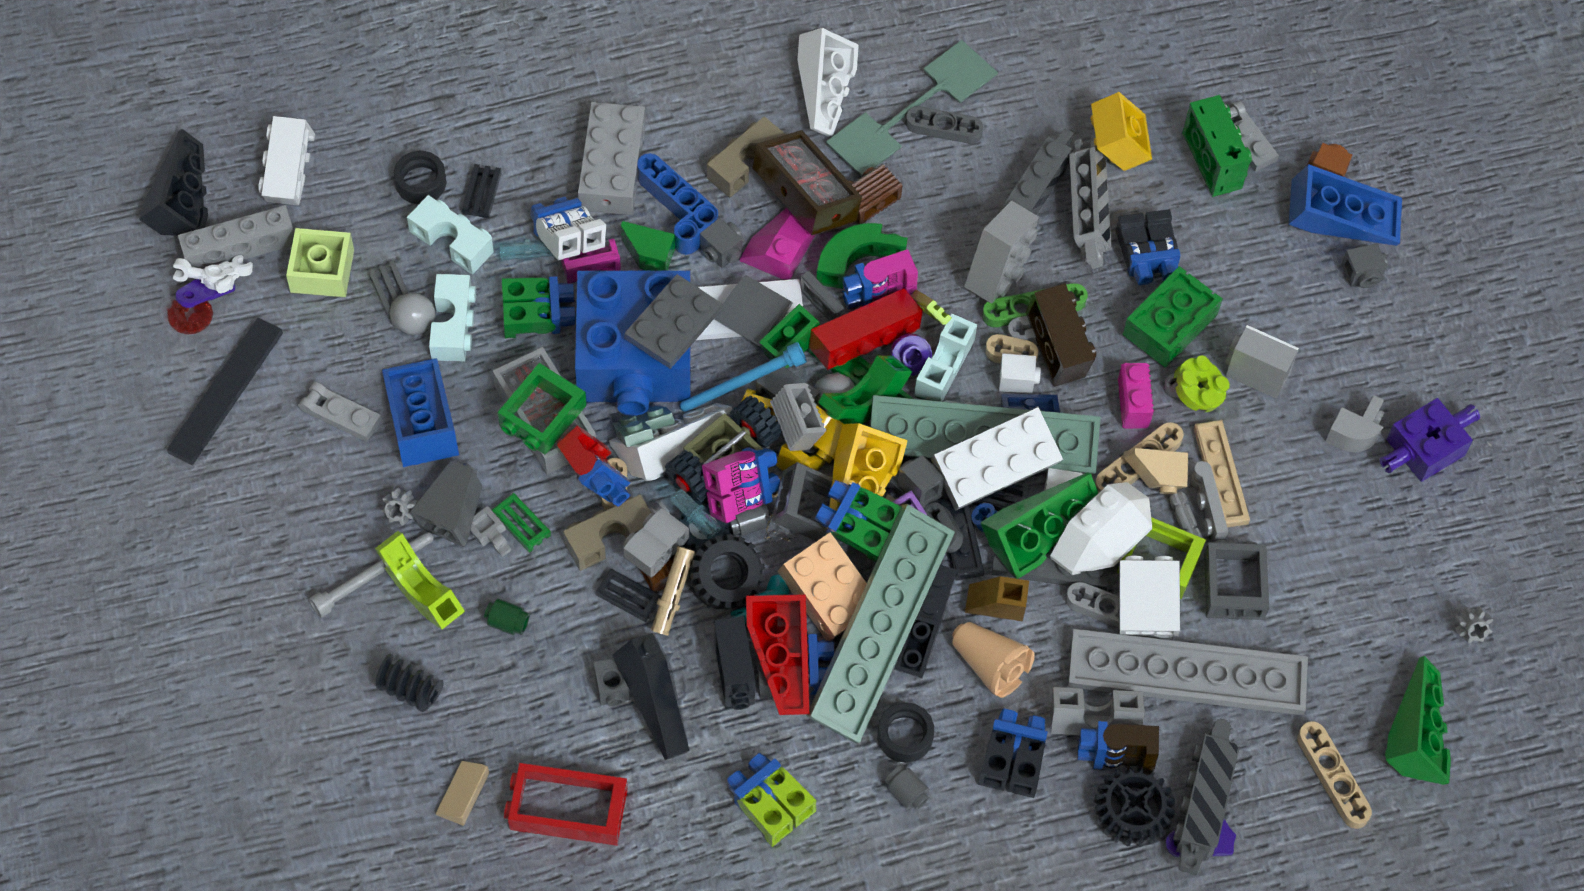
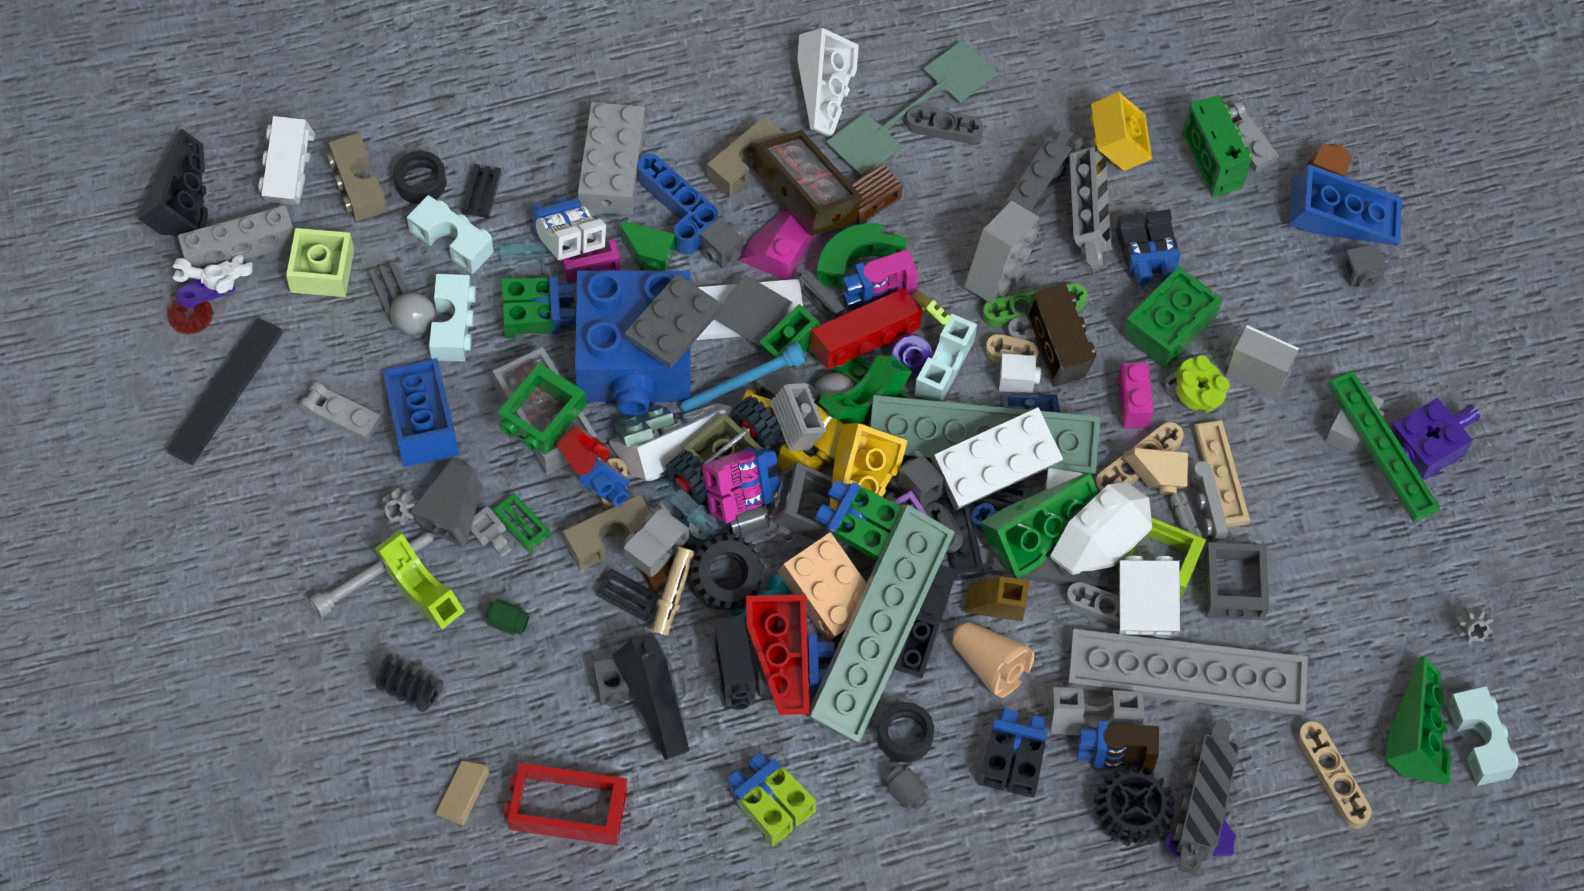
none -> dark tan arch [326,133,387,221]
none -> green tile [1327,370,1440,523]
none -> light aqua arch [1447,686,1518,786]

